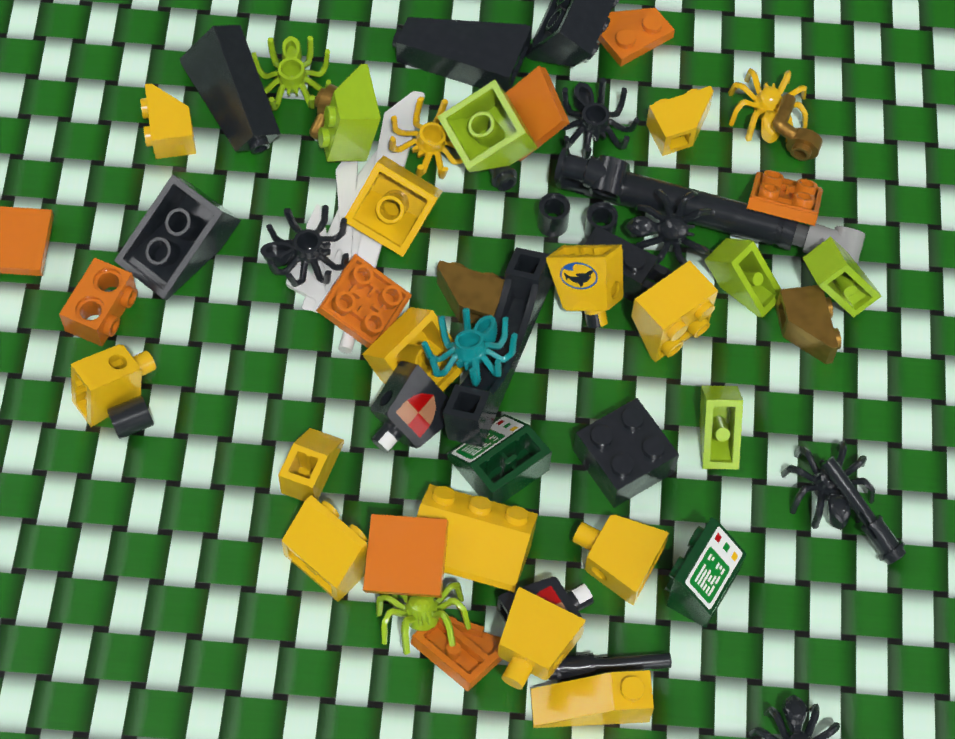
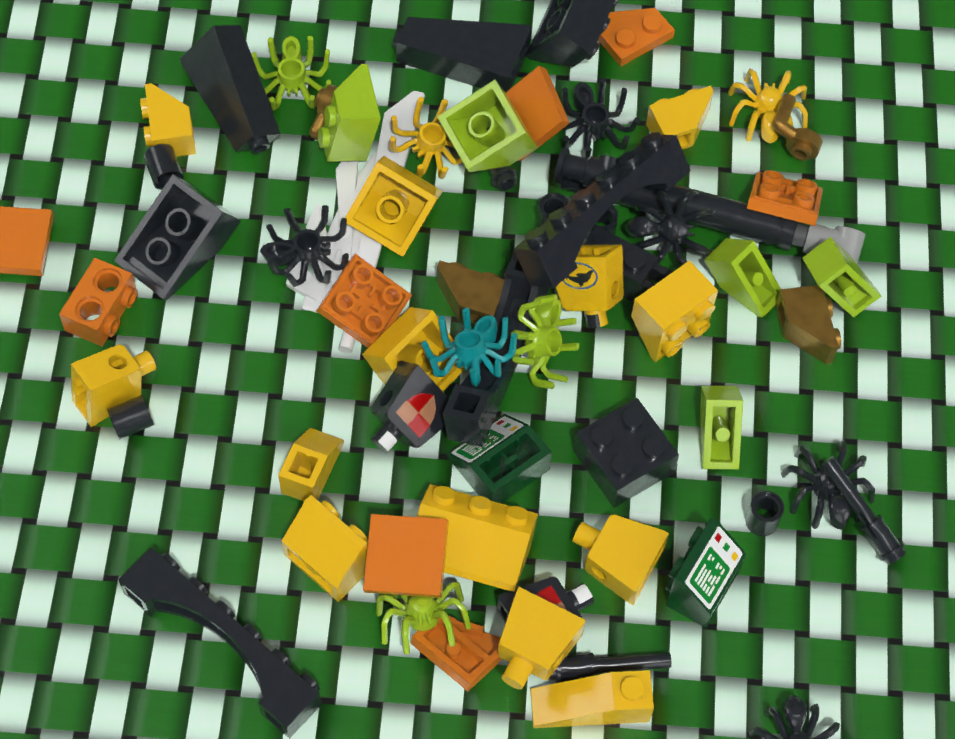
none -> black arch [118,548,321,739]
none -> black beam [144,144,184,190]
none -> lime animal [510,294,579,389]
none -> black arch [514,132,691,288]
none -> black beam [745,491,784,536]

